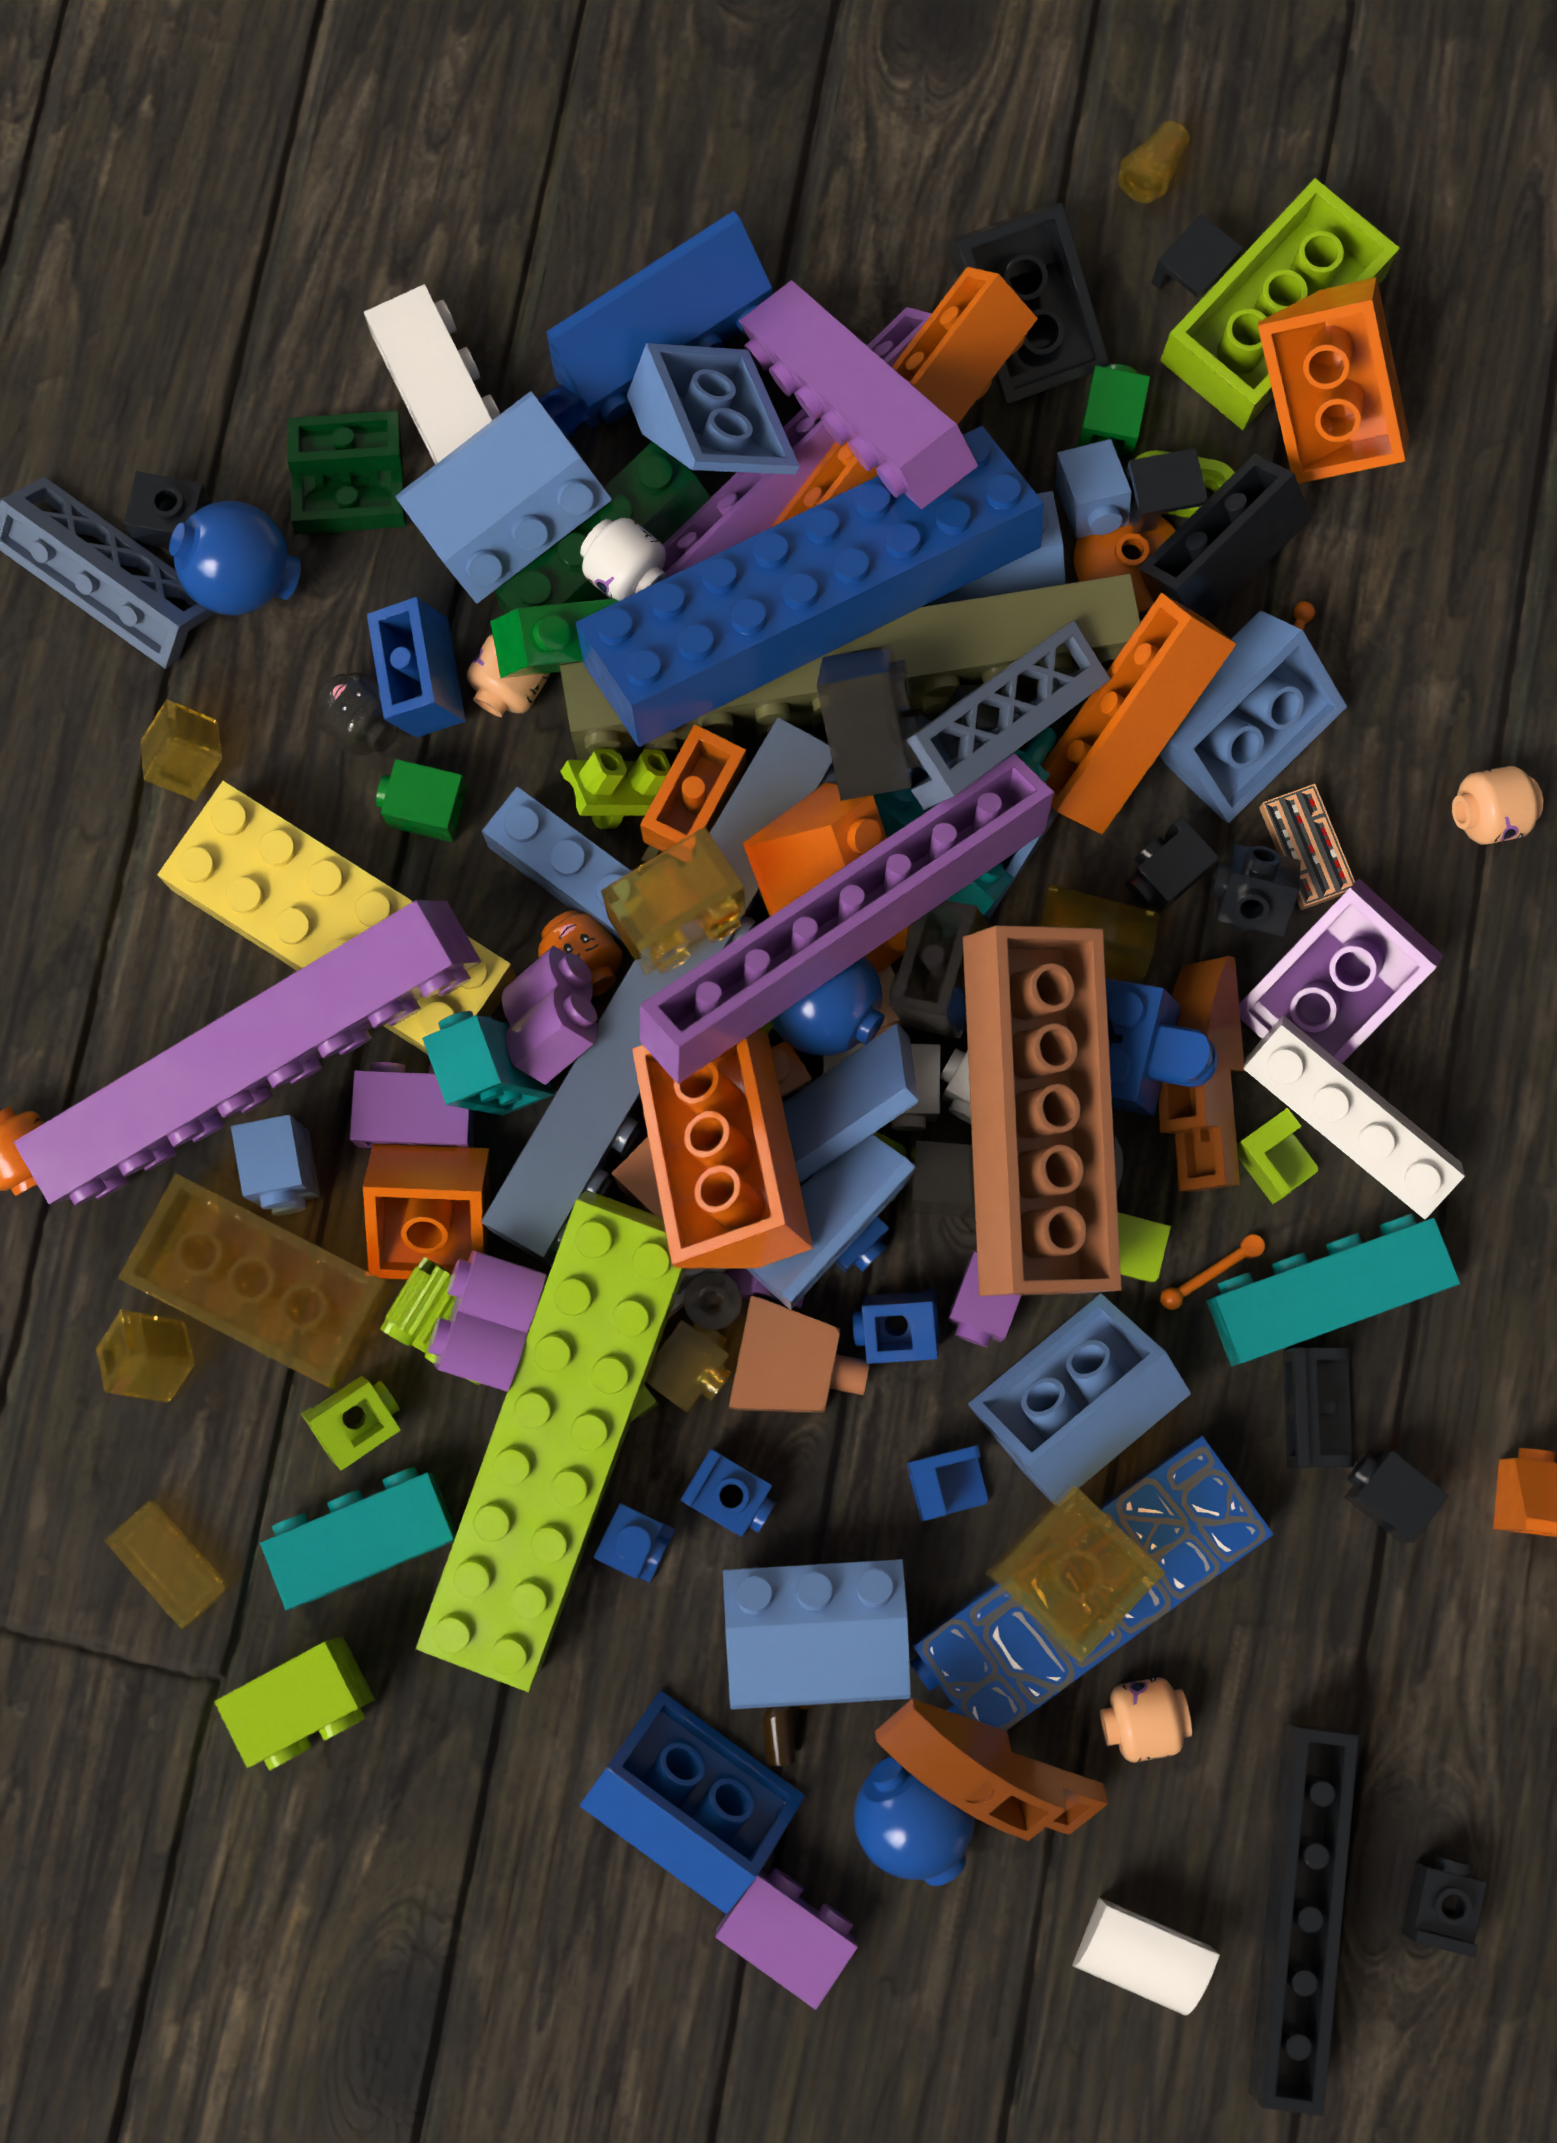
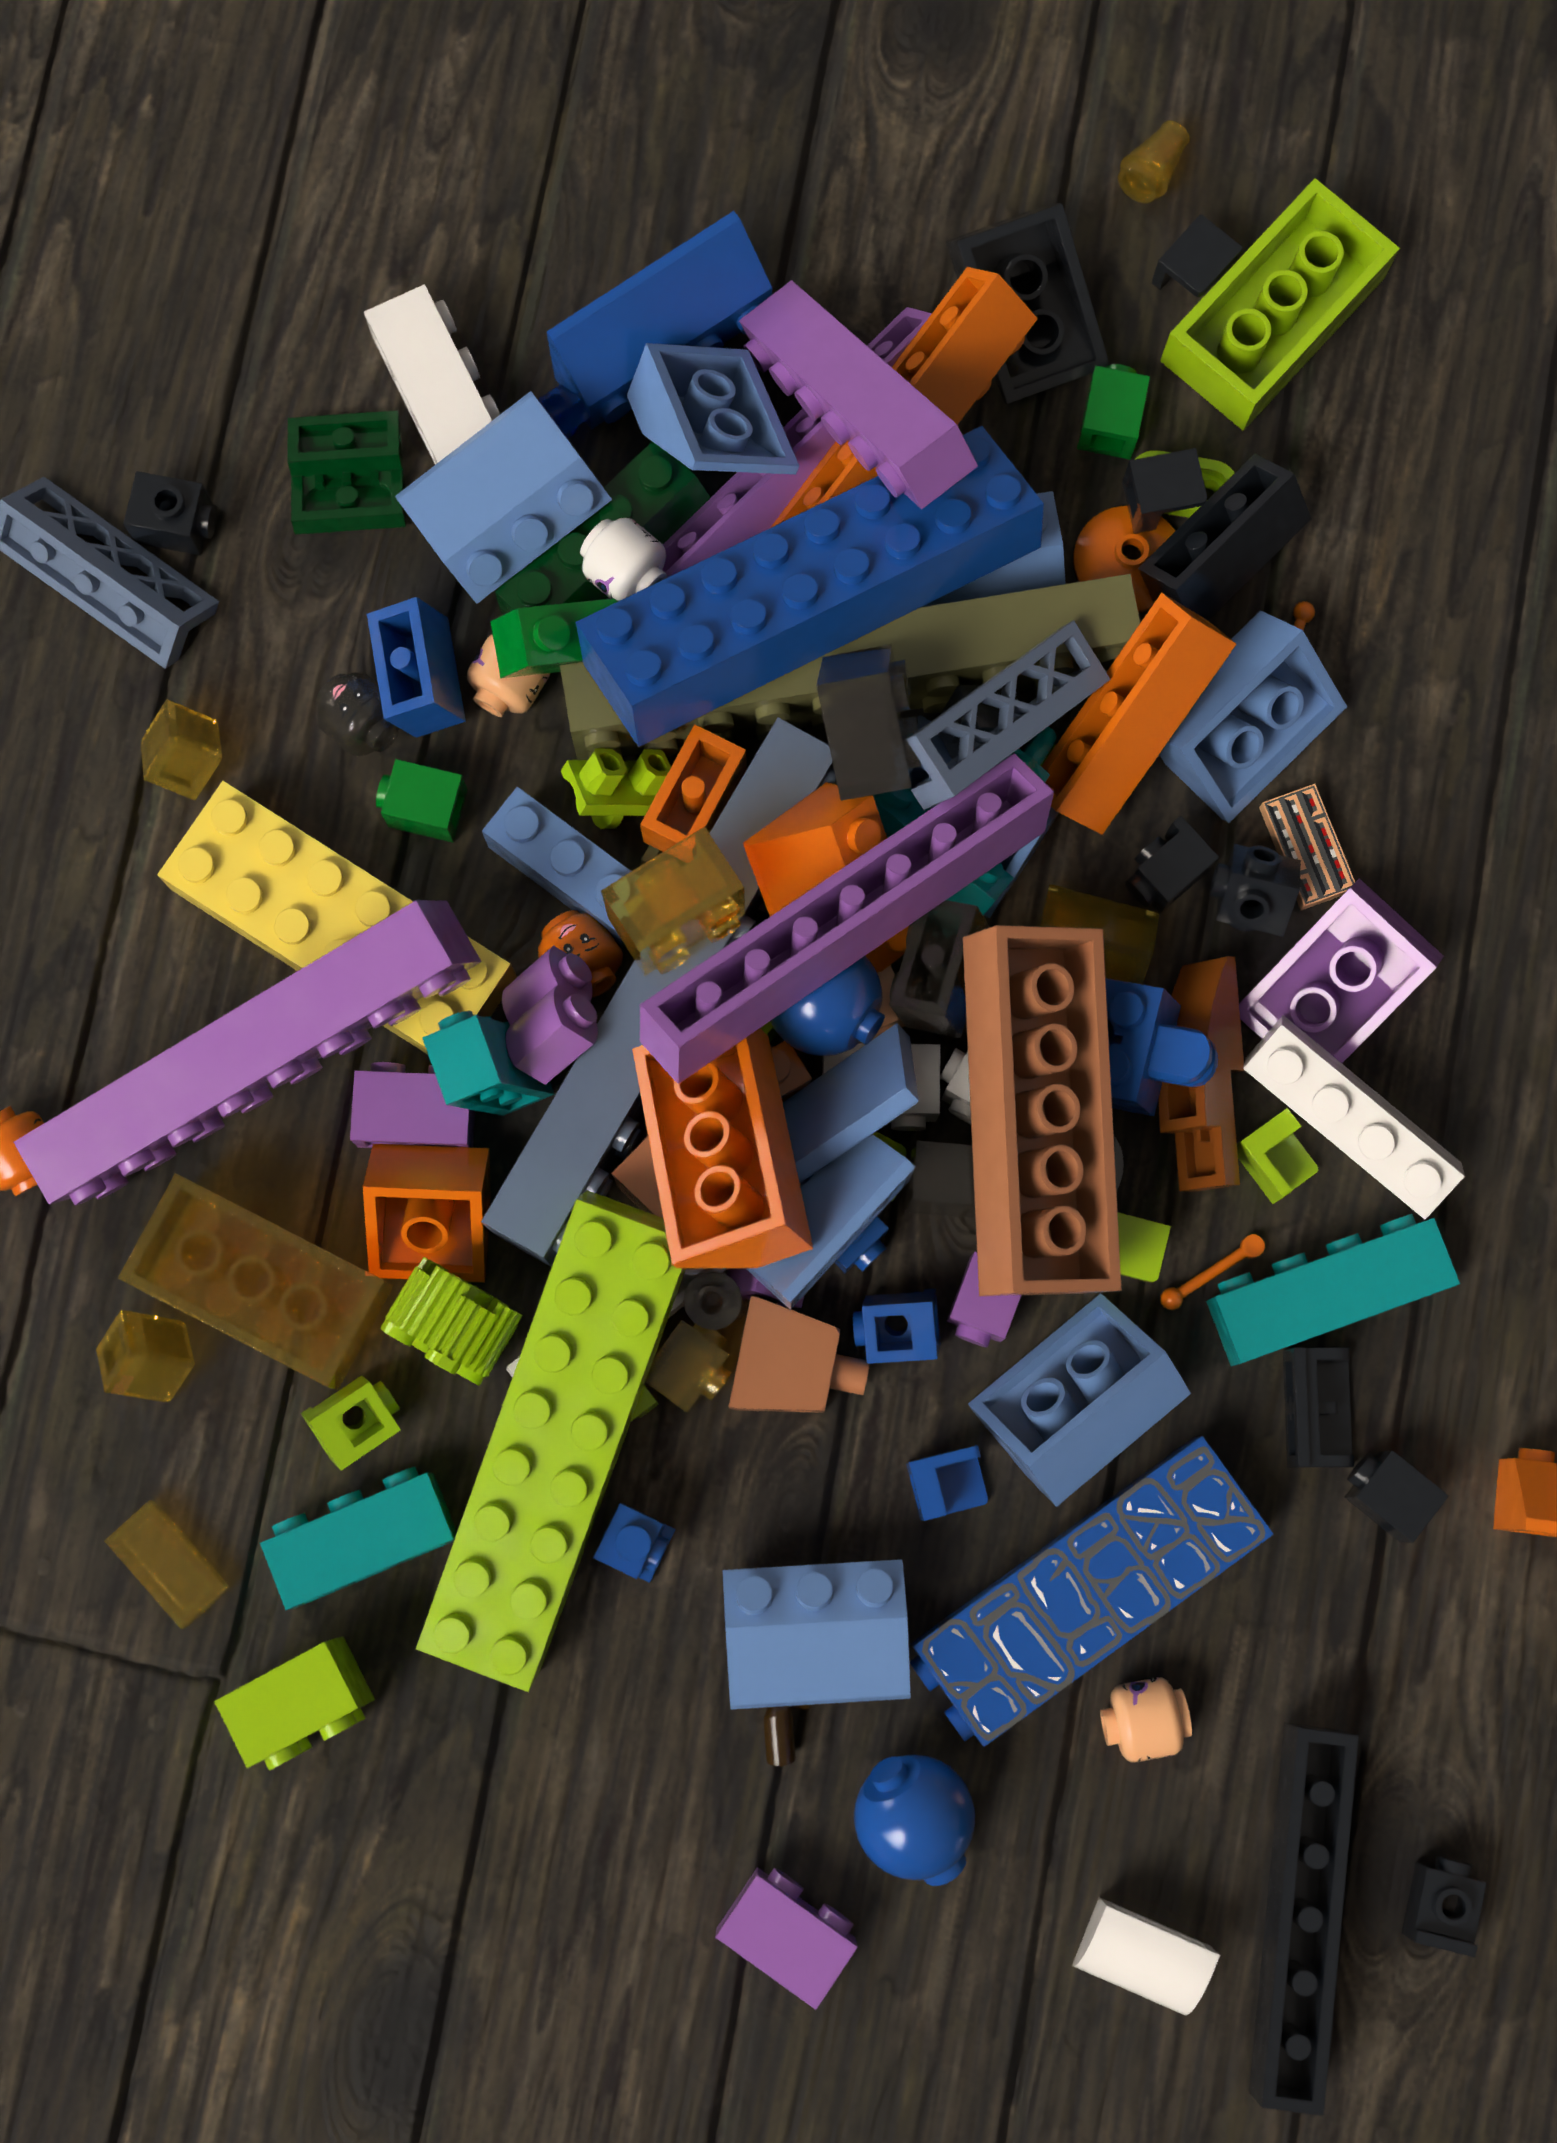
blue brick [169,501,301,615] -> none
medium blue brick [231,1114,321,1216] -> none
medium lavender brick [428,1250,546,1392] -> none
blue slope [579,1690,805,1915] -> none
blue brick [680,1449,776,1537] -> none
dark orange slope [875,1698,1108,1841] -> none
clear yellow brick [985,1486,1165,1663] -> none
medium blue brick [1056,439,1132,539] -> none
orange slope [1258,277,1409,483] -> none
light nougat head [1452,766,1543,845] -> none

